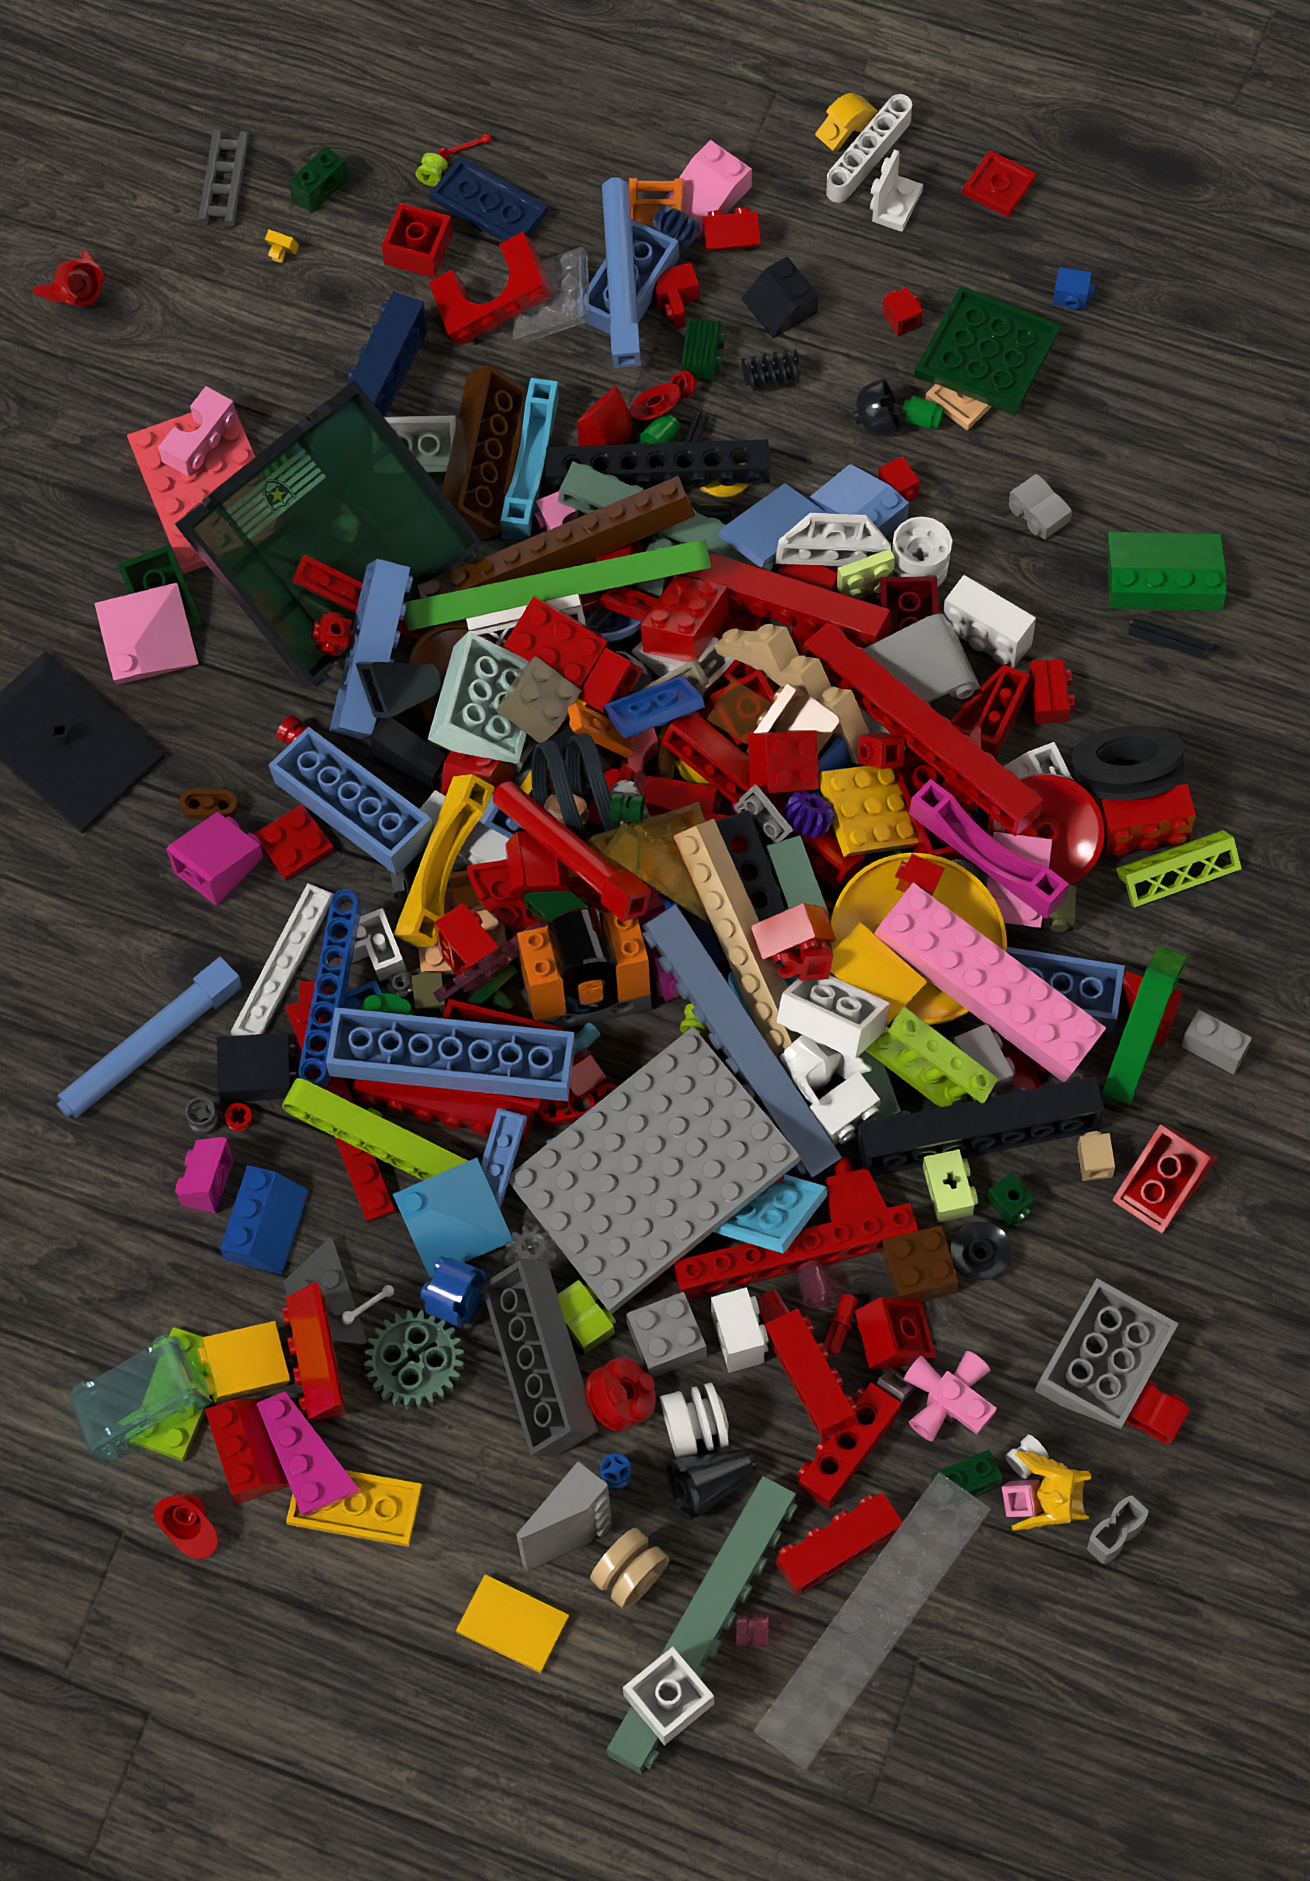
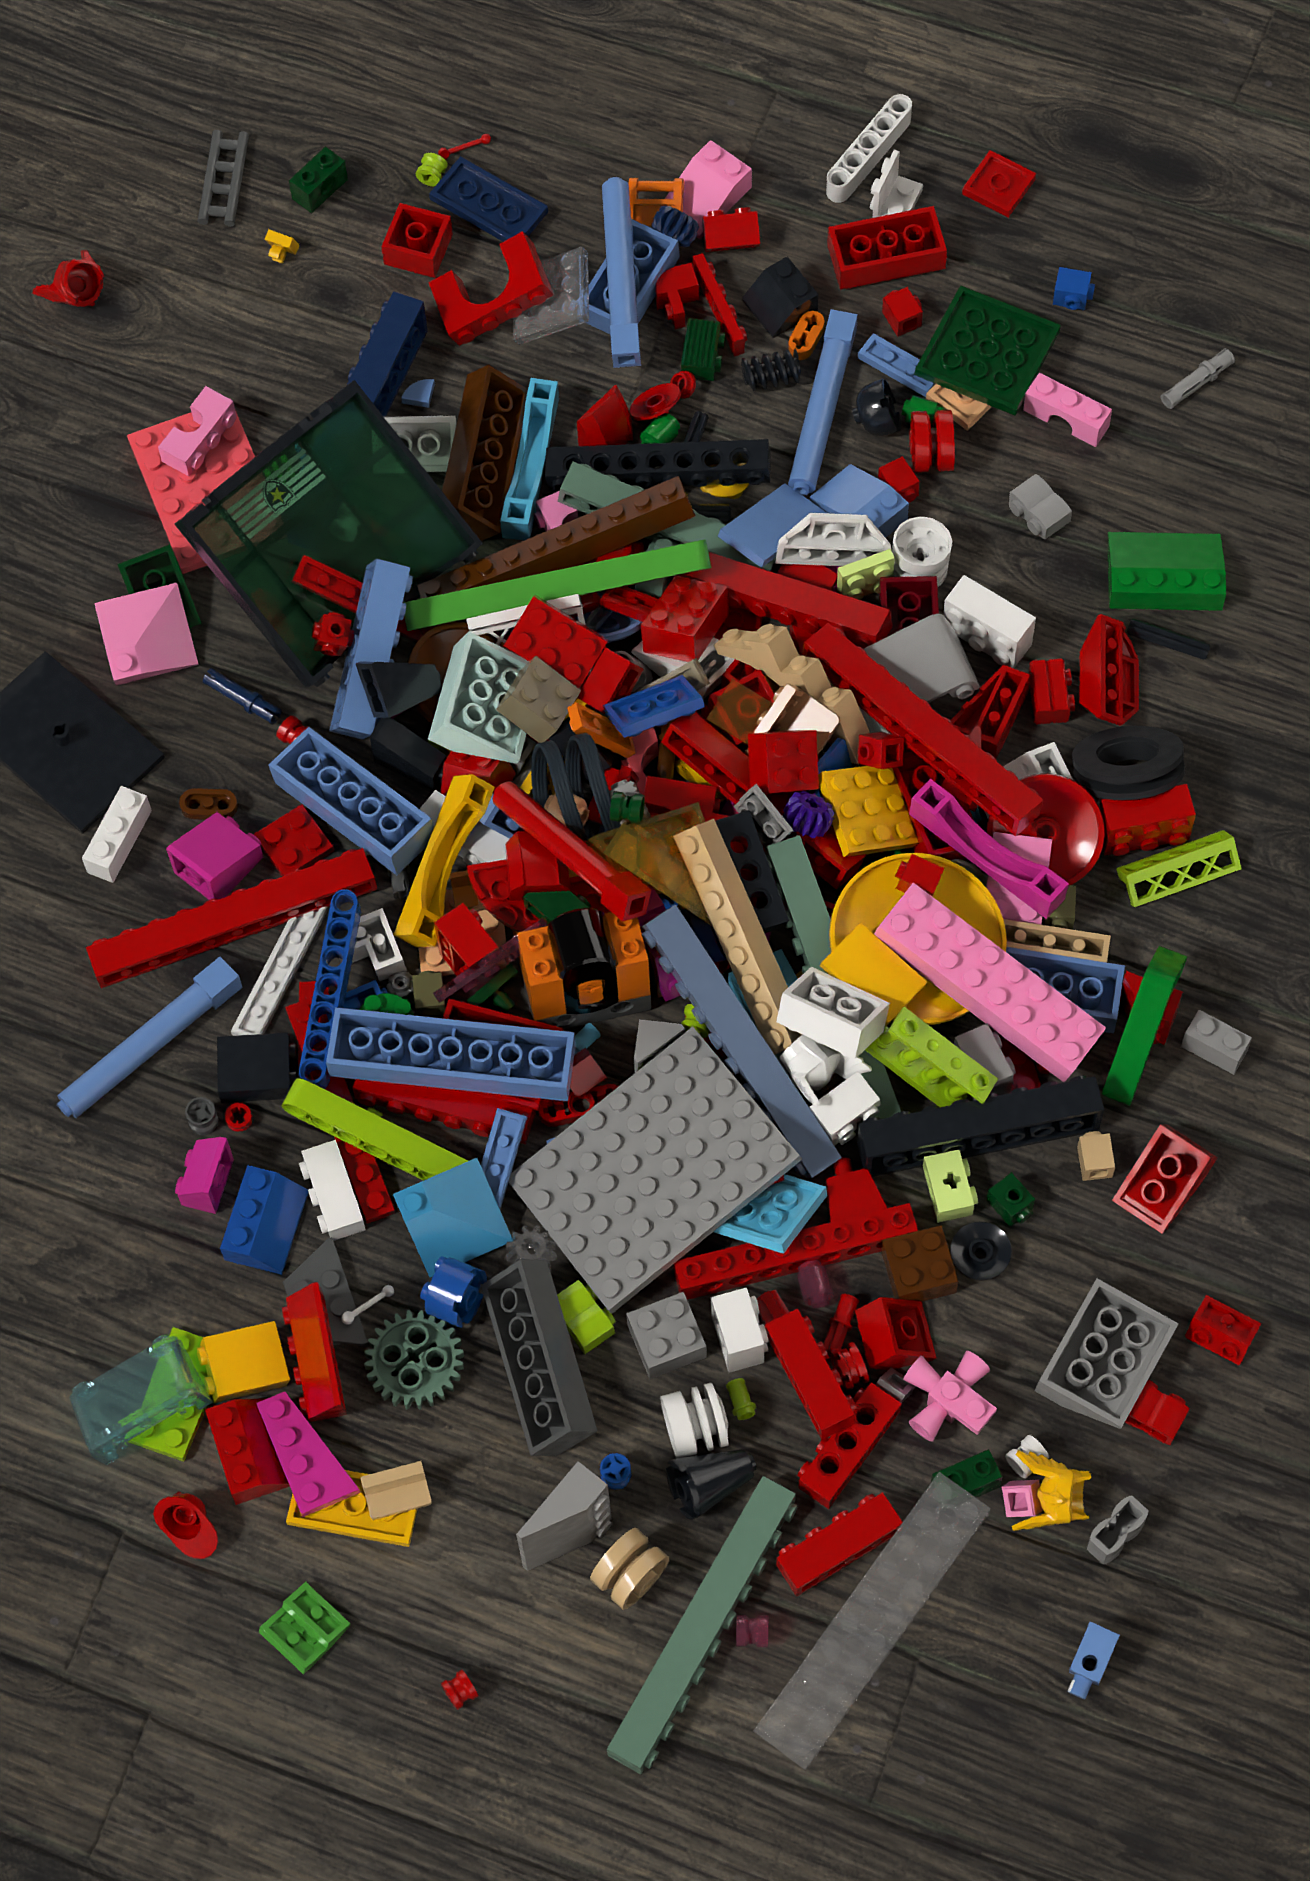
yellow tile [456,1575,570,1673] -> none
red wheel [586,1357,656,1432] -> none
white brick [623,1646,714,1745] -> none
brick [751,903,836,964] -> none
red plate [777,948,834,981] -> none
yellow brick [815,93,878,152] -> none
none -> white brick [82,786,152,883]
none -> red brick [86,848,377,989]
none -> dark blue pin [203,668,282,725]
none -> bright green slope [259,1582,350,1675]
none -> white brick [299,1140,366,1241]
none -> tan panel [360,1461,432,1520]
none -> medium blue tile [401,379,435,408]
none -> red wheel [440,1669,479,1710]
none -> light grey slope [634,1019,685,1073]
none -> red plate [693,253,747,357]
none -> lime pin [726,1378,756,1420]
none -> medium blue brick [788,309,858,495]
none -> orange beam [788,311,825,360]
none -> red brick [827,206,947,290]
none -> red wheel [829,1342,869,1391]
none -> medium blue plate [858,333,935,397]
none -> red wheel [909,410,955,473]
none -> tan brick [1003,919,1111,963]
none -> bright pink arch [1023,373,1112,447]
none -> medium blue torso [1067,1622,1120,1700]
none -> red wedge [1080,614,1139,726]
none -> light grey pin [1161,348,1235,409]
none -> red bracket [1185,1295,1262,1365]

